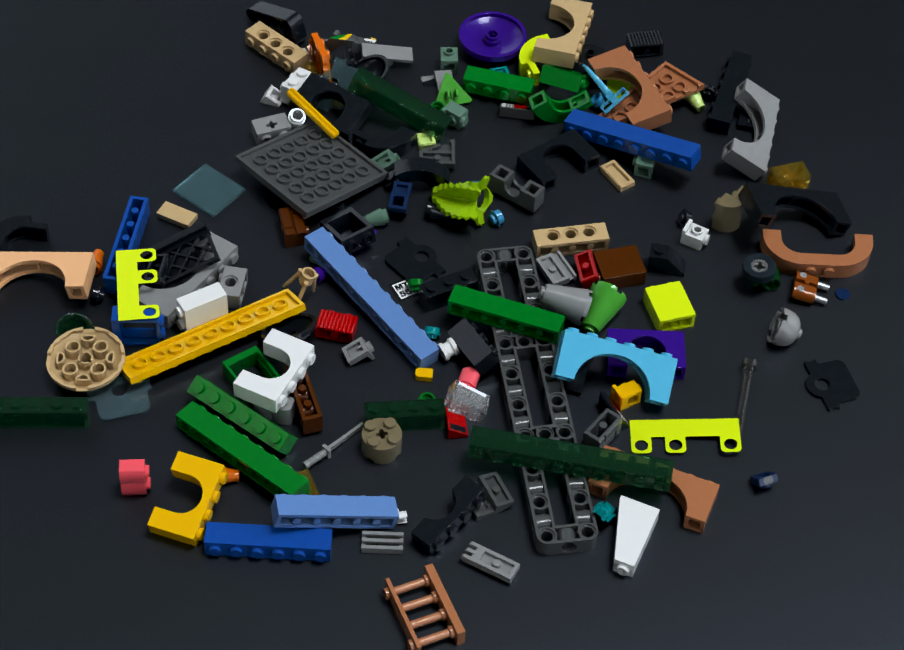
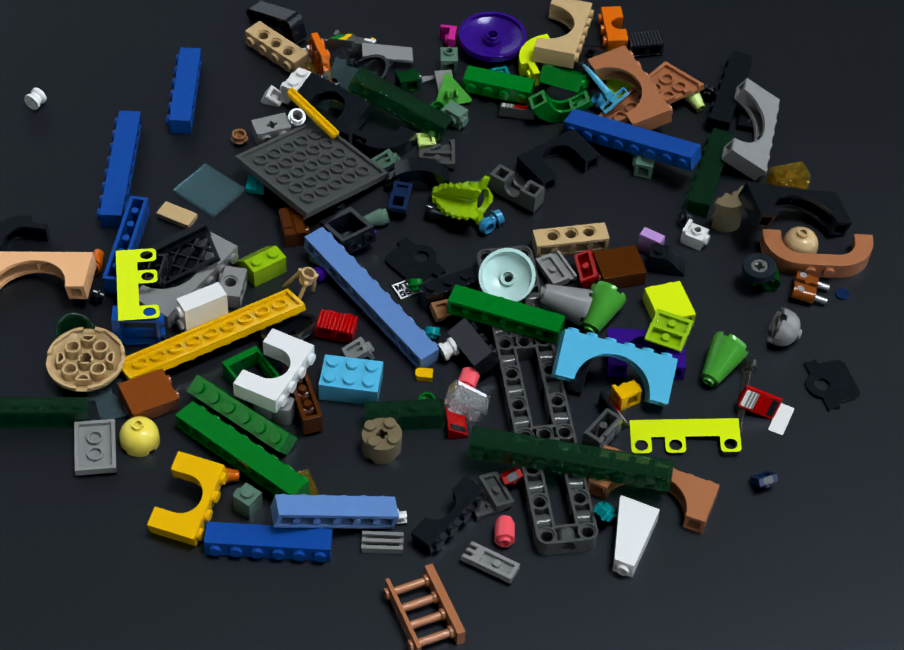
coral brick [119,459,151,496] -> none
light grey sword [301,422,364,470] -> none
tan tile [599,160,635,192] -> none
none -> white wheel [24,87,47,110]
none -> light grey plate [74,419,117,476]
none -> blue brick [97,110,142,228]
none -> dark orange brick [118,368,180,419]
none -> light yellow cylinder [119,416,160,457]
none -> blue brick [166,47,202,134]
none -> medium nougat plate [230,129,248,145]
none -> sand green brick [233,483,263,520]
none -> lime slope [235,245,287,287]
none -> teal tile [245,175,266,195]
none -> medium azure brick [318,354,383,407]
none -> dark green brick [395,69,422,95]
none -> medium nougat plate [429,299,454,322]
none -> dark pink bracket [440,25,457,47]
none -> dark azure plate [478,217,496,234]
none -> light aqua dish [479,248,536,302]
none -> coral brick [494,515,515,547]
none -> red plate [499,466,523,485]
none -> orange arch [597,6,628,51]
none -> lavender piece [637,227,665,255]
none -> lime slope [644,309,694,352]
none -> clear green brick [685,128,734,218]
none -> bright green cone [701,331,749,386]
none -> slope [737,385,783,419]
none -> white sticker [768,403,794,435]
none -> tan cylinder [782,226,819,254]

